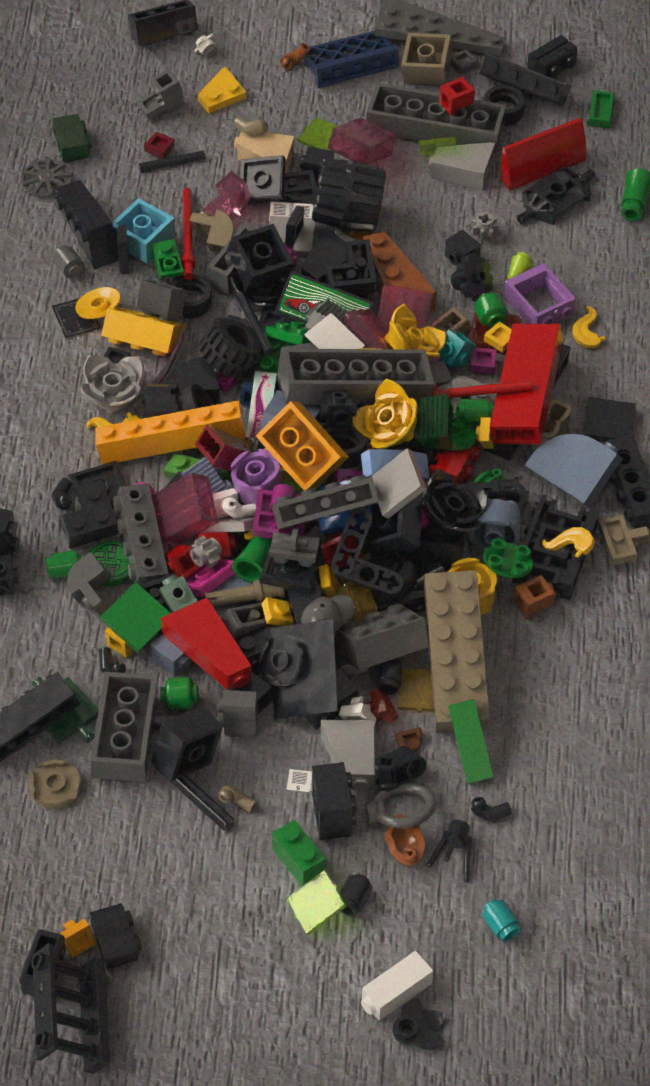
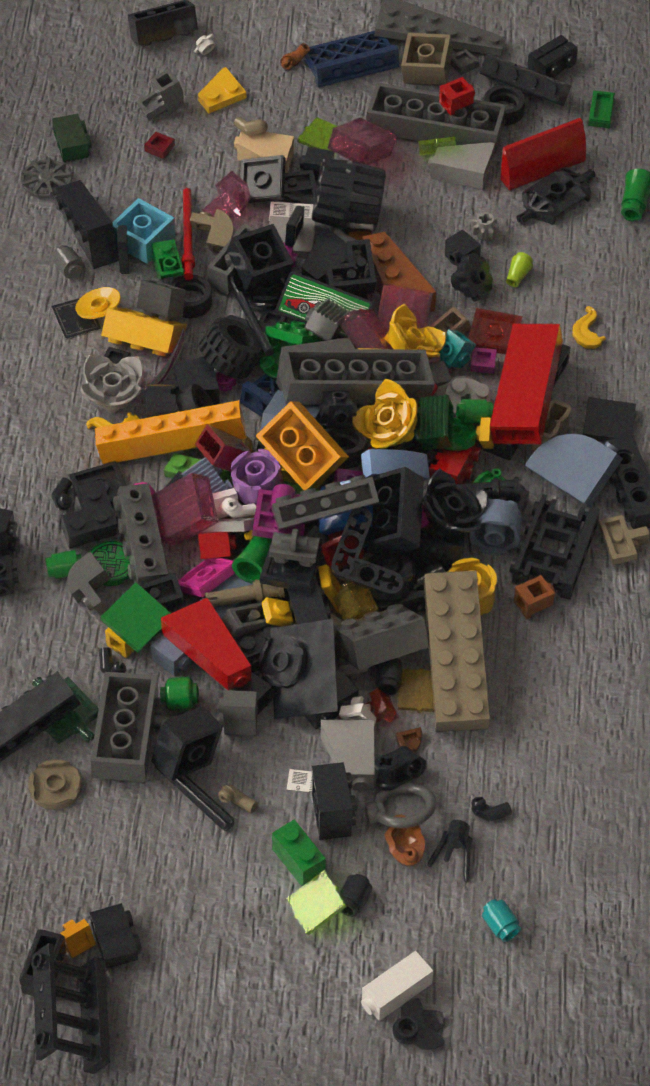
black bar [138,150,205,172] -> none
sand green brick [159,574,198,613] -> none
red brick [164,545,202,579] -> none
light grey gear [190,535,222,569] -> none
sticker [246,371,277,438] -> none
dark grey cap [301,595,355,632] -> none
white sticker [304,313,365,349] -> none
light grey tile [371,449,426,519] -> none
red bar [434,380,533,398] -> none
green tile [448,699,493,784] -> none
green head [474,293,508,328] -> none
green dish [483,538,533,578] -> none
yellow plate [484,321,512,353] -> none
medium lavender window [504,263,576,324] -> none
yellow piece [542,527,595,558] -> none

